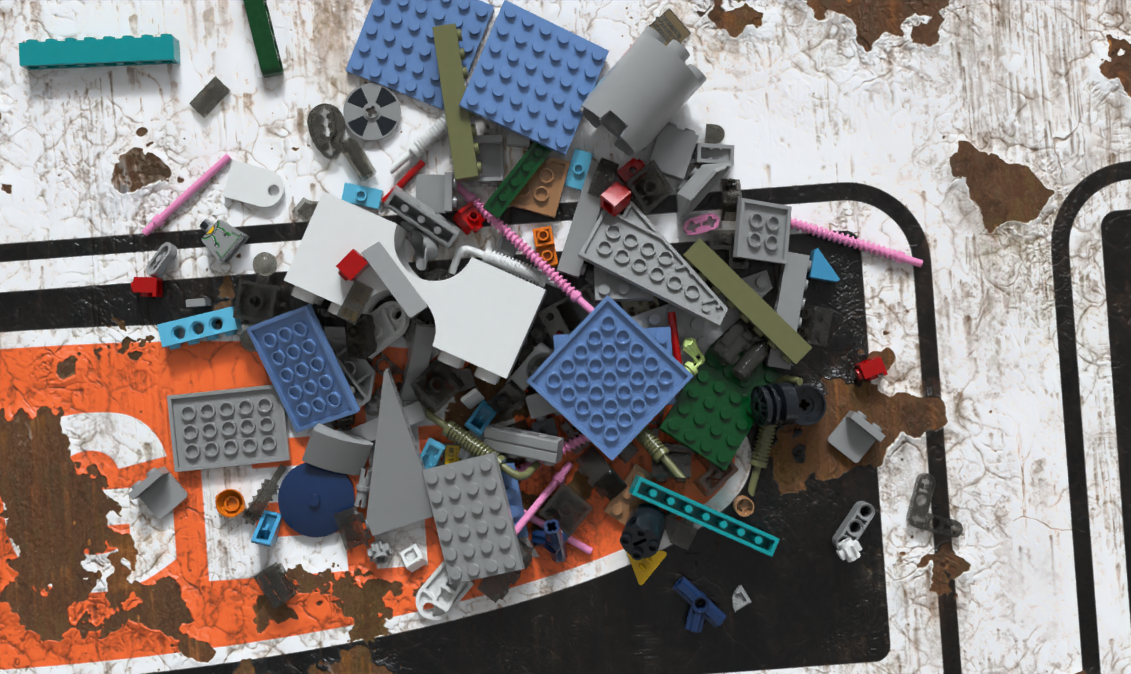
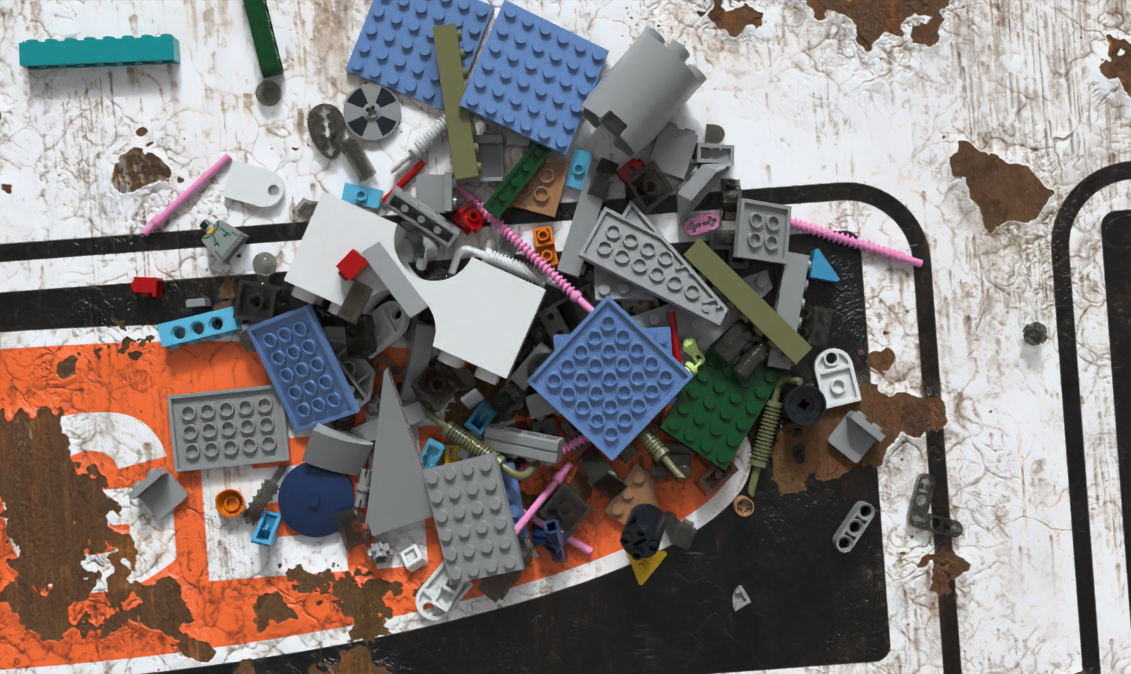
light grey plate [146,242,177,278] -> none
clear smoke tile [189,76,231,118] -> none
clear smoke brick [254,562,297,609] -> none
red brick [600,181,631,217] -> none
teal brick [628,475,780,557] -> none
clear smoke piece [649,8,691,46] -> none
dark blue piece [673,576,726,633] -> none
black wheel [750,382,799,427] -> none
white gear [836,538,862,562] -> none
red brick [855,356,888,381] -> none
none -> clear smoke piece [255,80,282,106]
none -> white tile [813,348,862,409]
none -> clear smoke gear [1022,322,1048,346]

